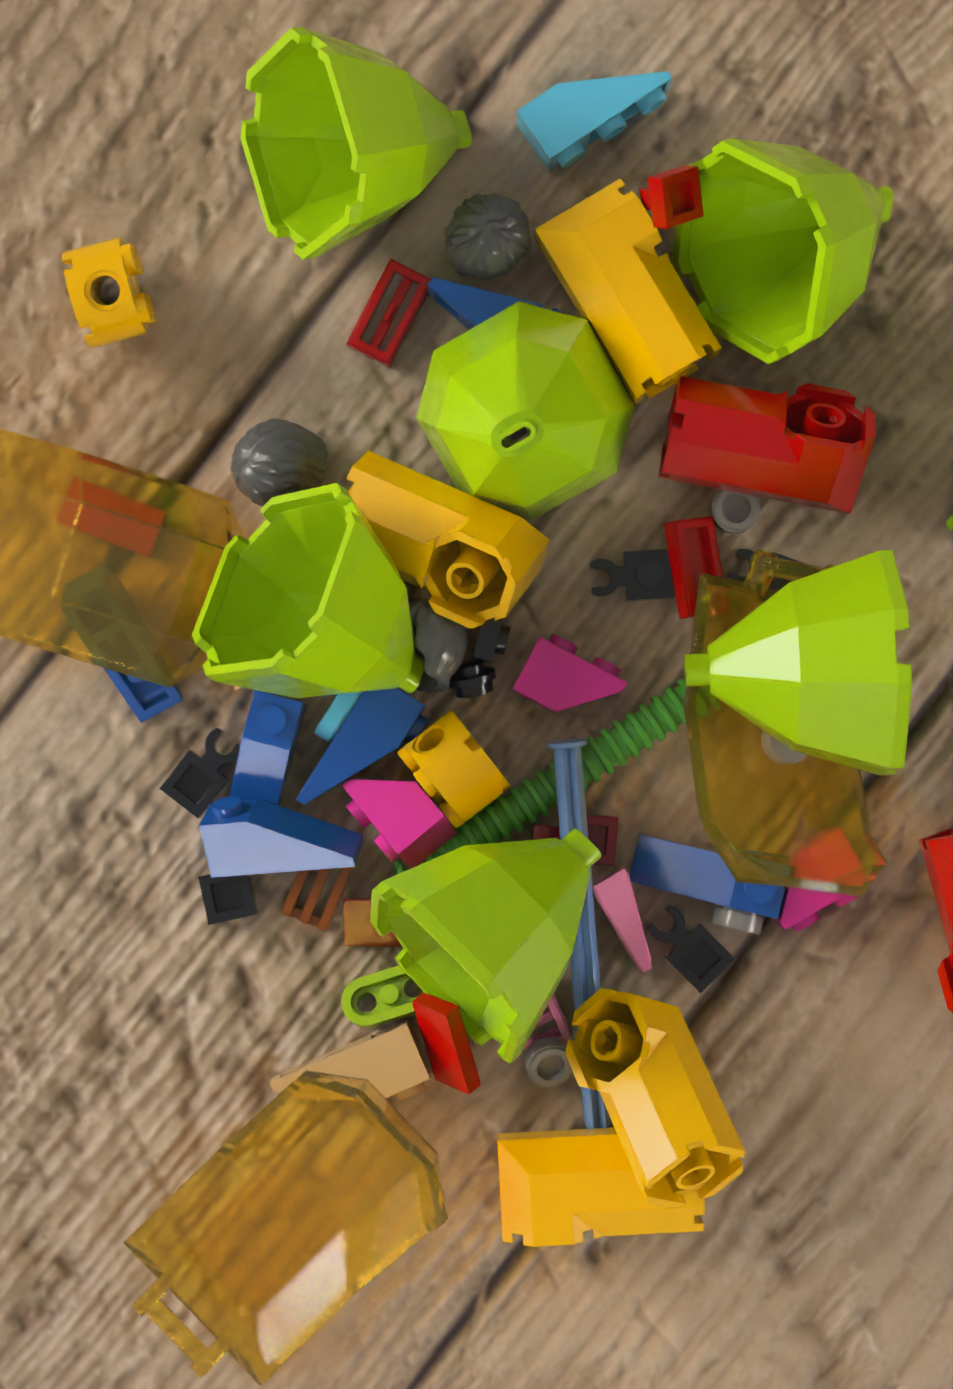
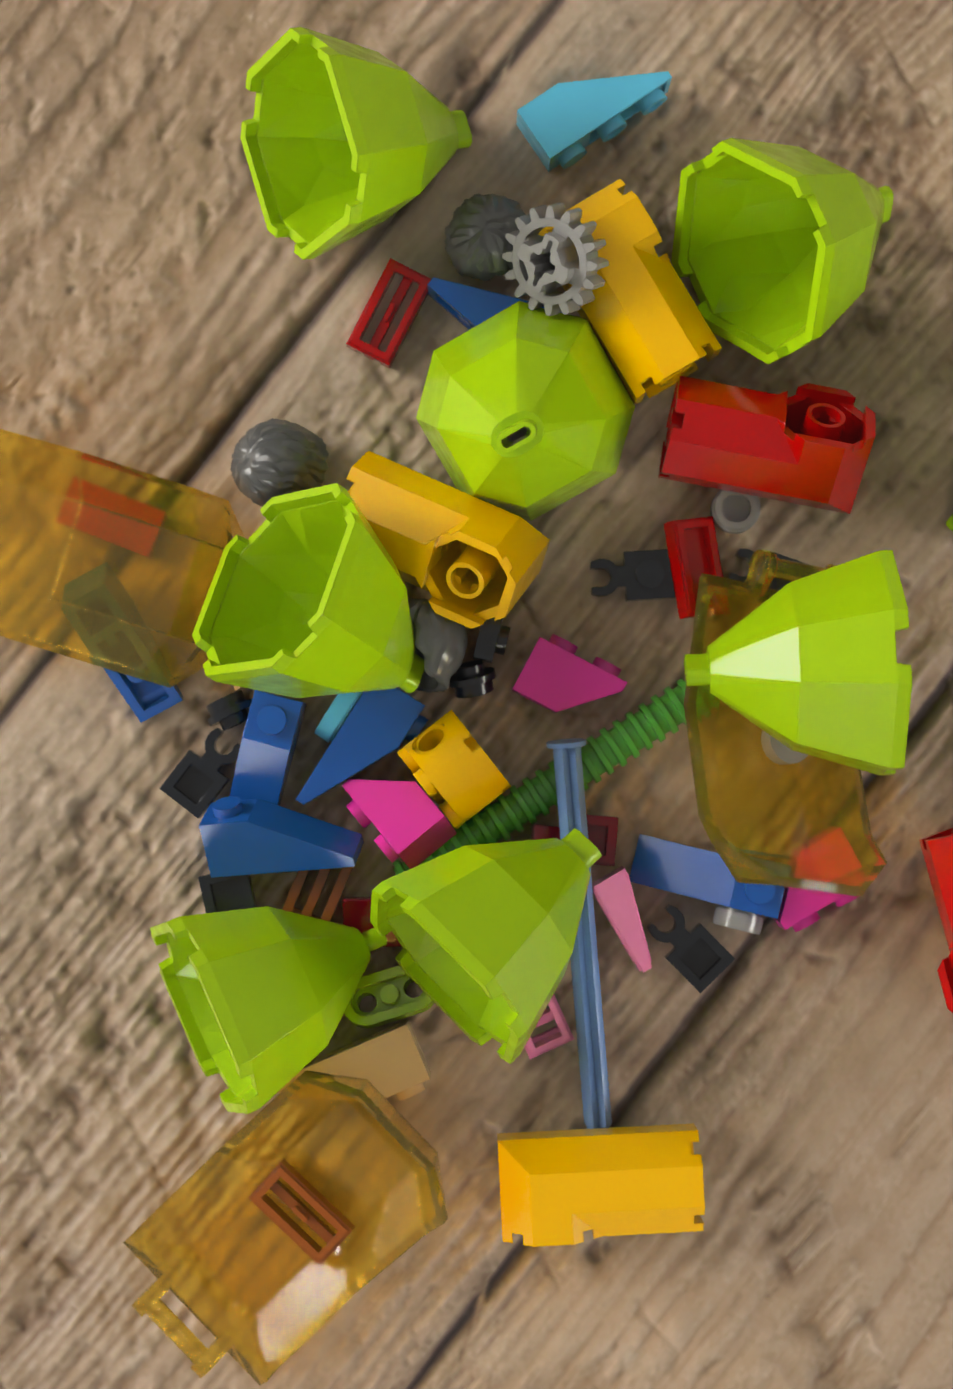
yellow brick [61,237,157,348] -> none
red tile [412,992,481,1095] -> none
light grey tile [524,1037,573,1088] -> none
yellow brick [565,987,745,1208] -> none
red tile [639,165,704,229] -> none
none -> lime piece [150,906,387,1114]
none -> black plate [206,690,252,731]
none -> dark orange tile [248,1159,356,1266]
none -> light grey gear [502,203,609,316]

